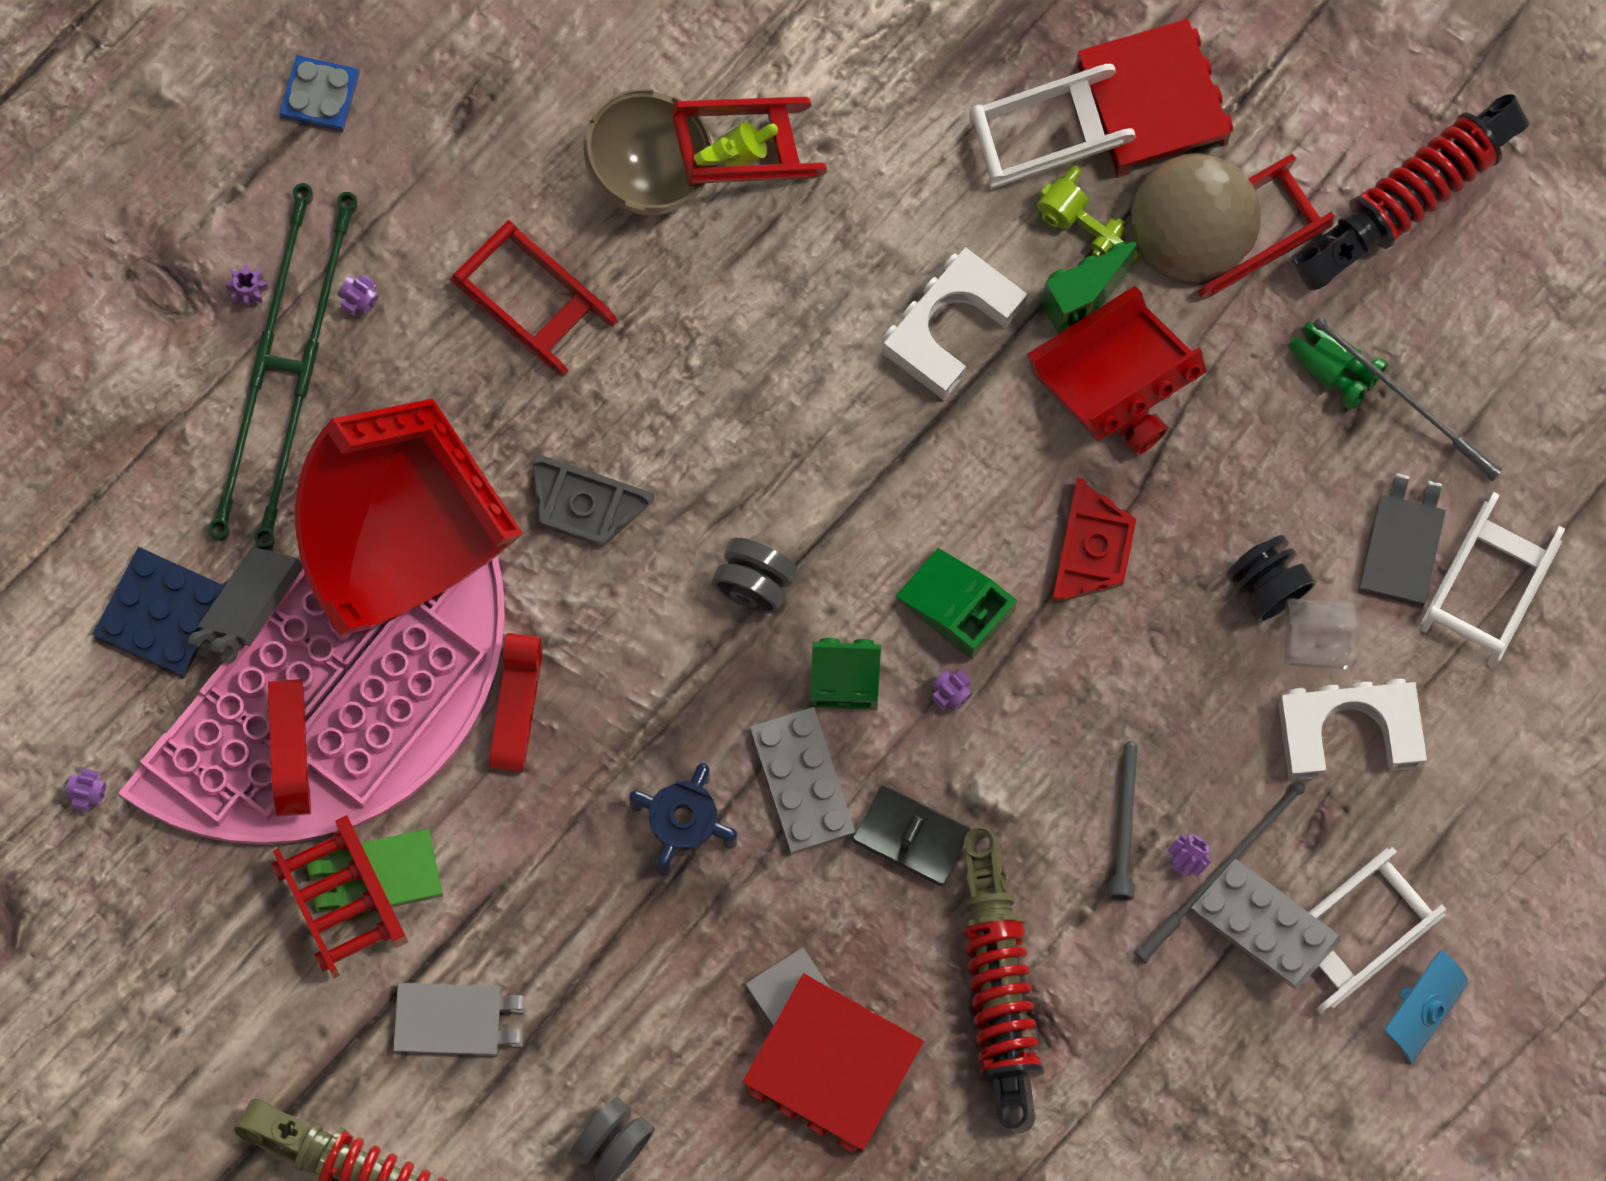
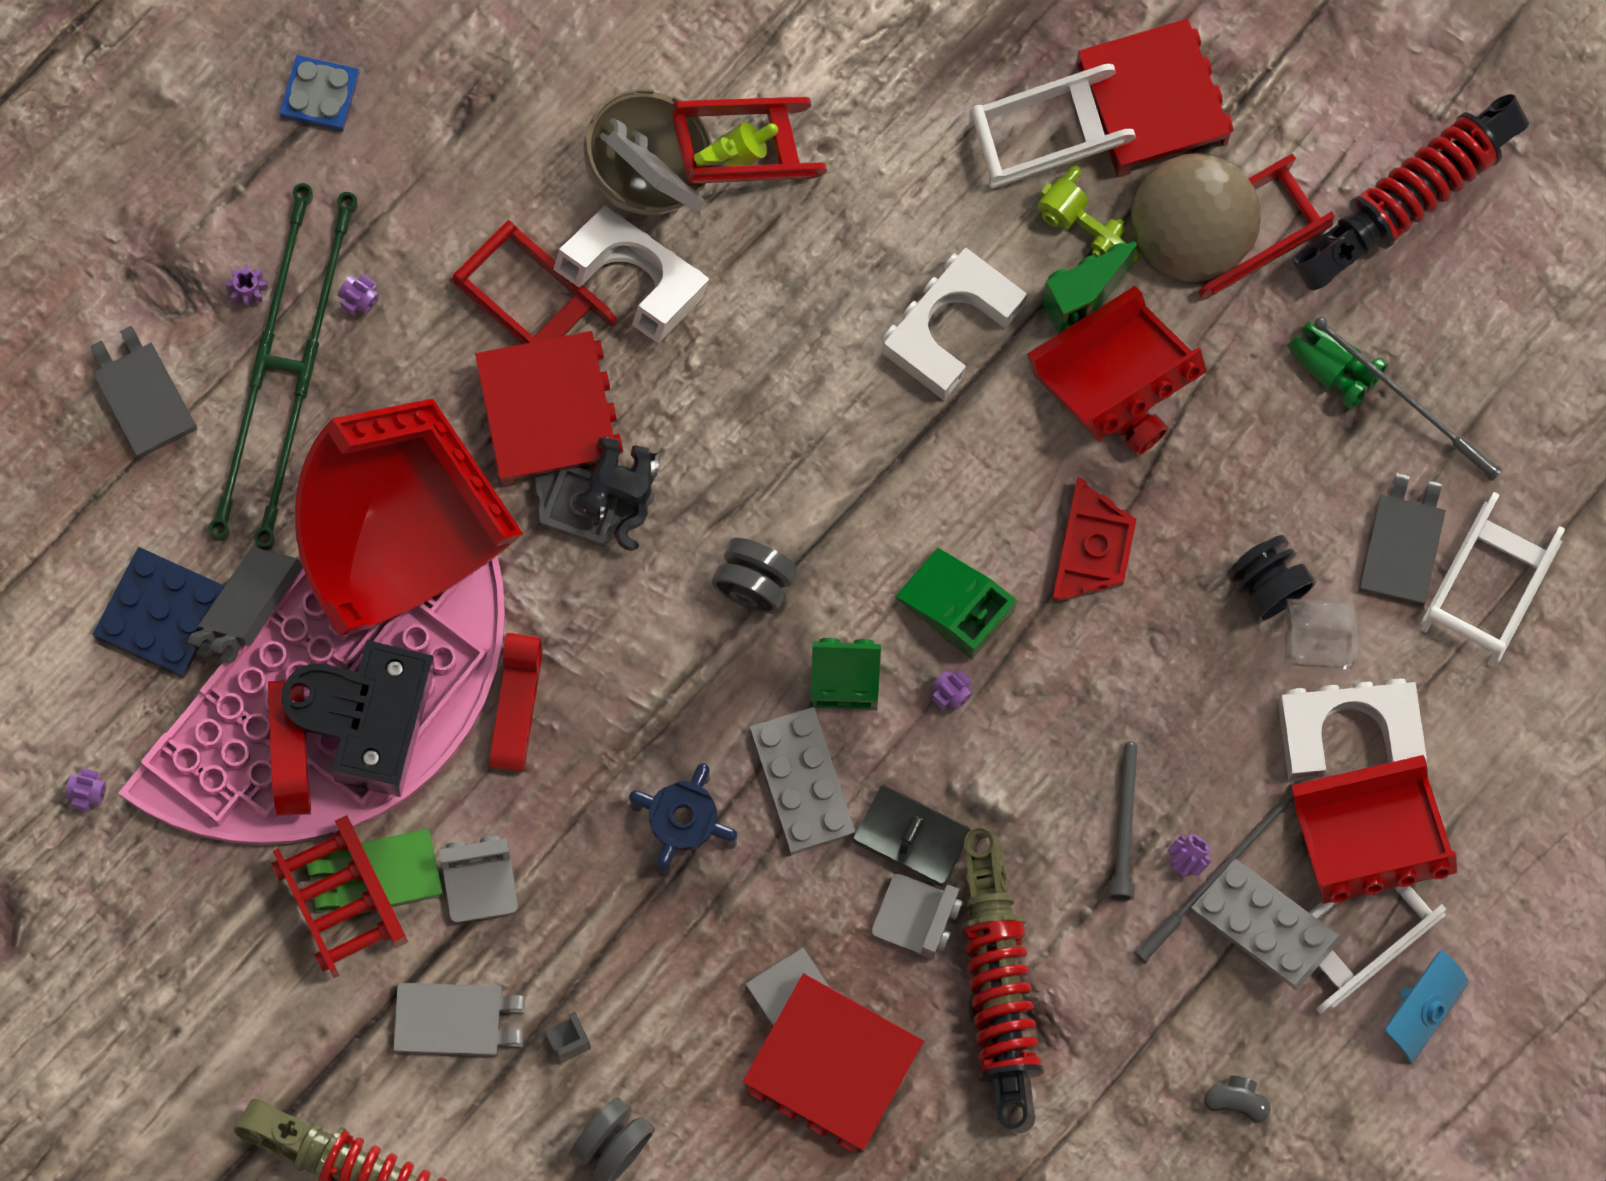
none -> dark grey tile [90,325,197,459]
none -> black brick [282,640,435,797]
none -> light grey bracket [439,836,518,923]
none -> red panel [475,331,623,487]
none -> dark grey panel [545,1012,591,1064]
none -> white arch [553,205,709,343]
none -> black animal [574,437,661,551]
none -> light grey tile [600,118,705,212]
none -> light grey bracket [872,874,963,960]
none -> dark grey piece [1204,1075,1271,1123]
none -> red panel [1291,755,1457,904]

